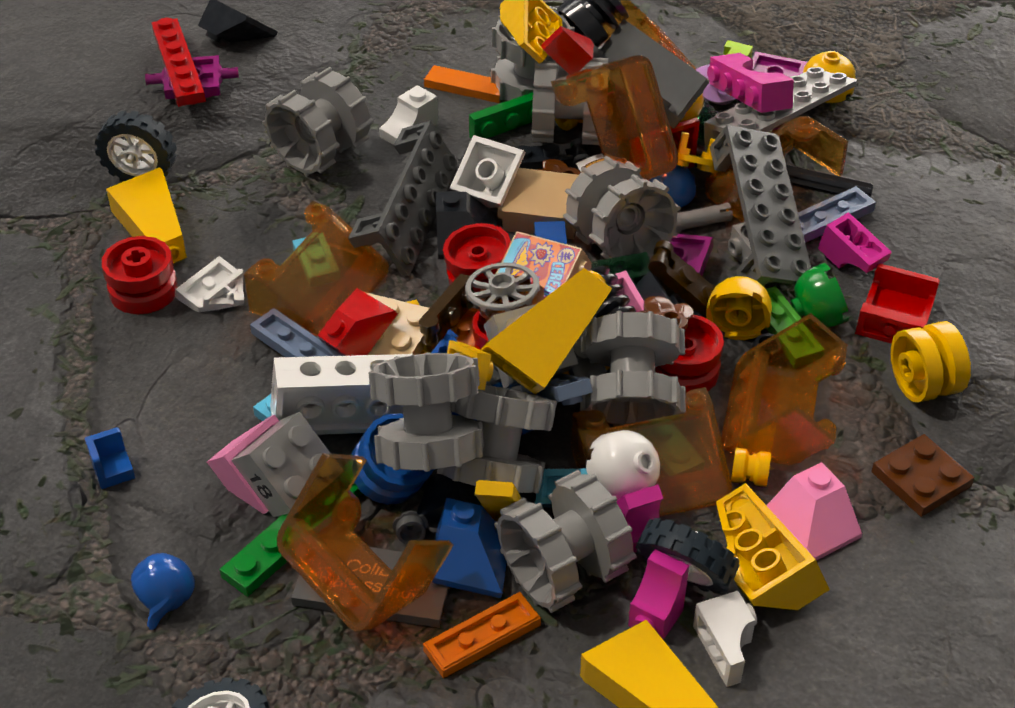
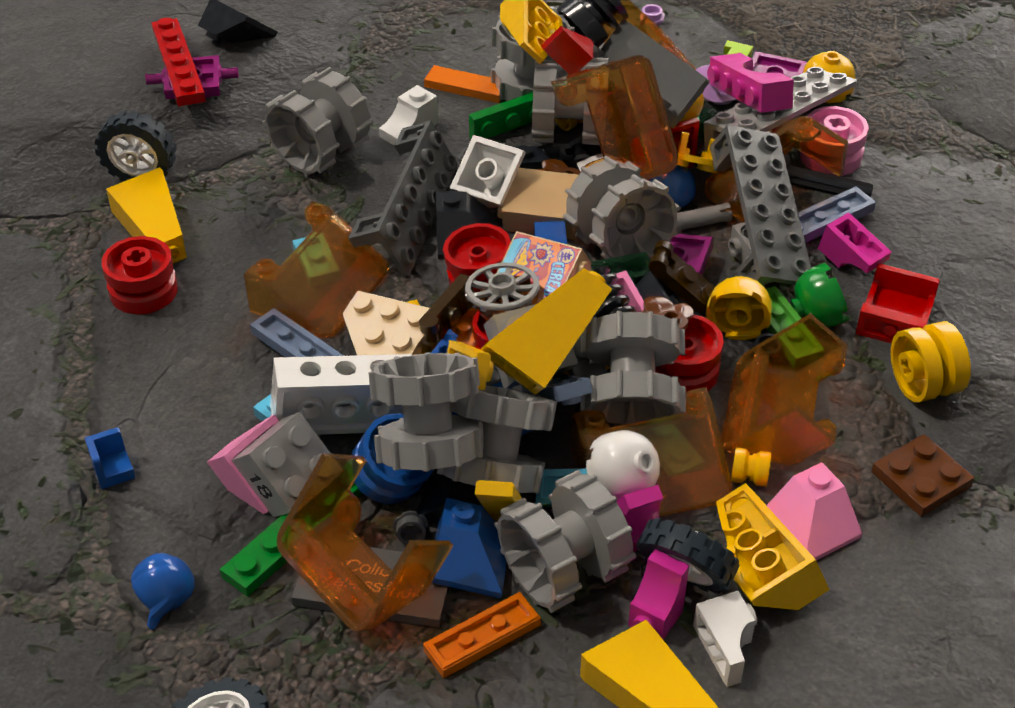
white slope [175,256,244,312] -> none
red slope [317,288,398,356] -> none
none -> lavender plate [639,4,665,27]
none -> bright pink wheel [800,106,869,176]

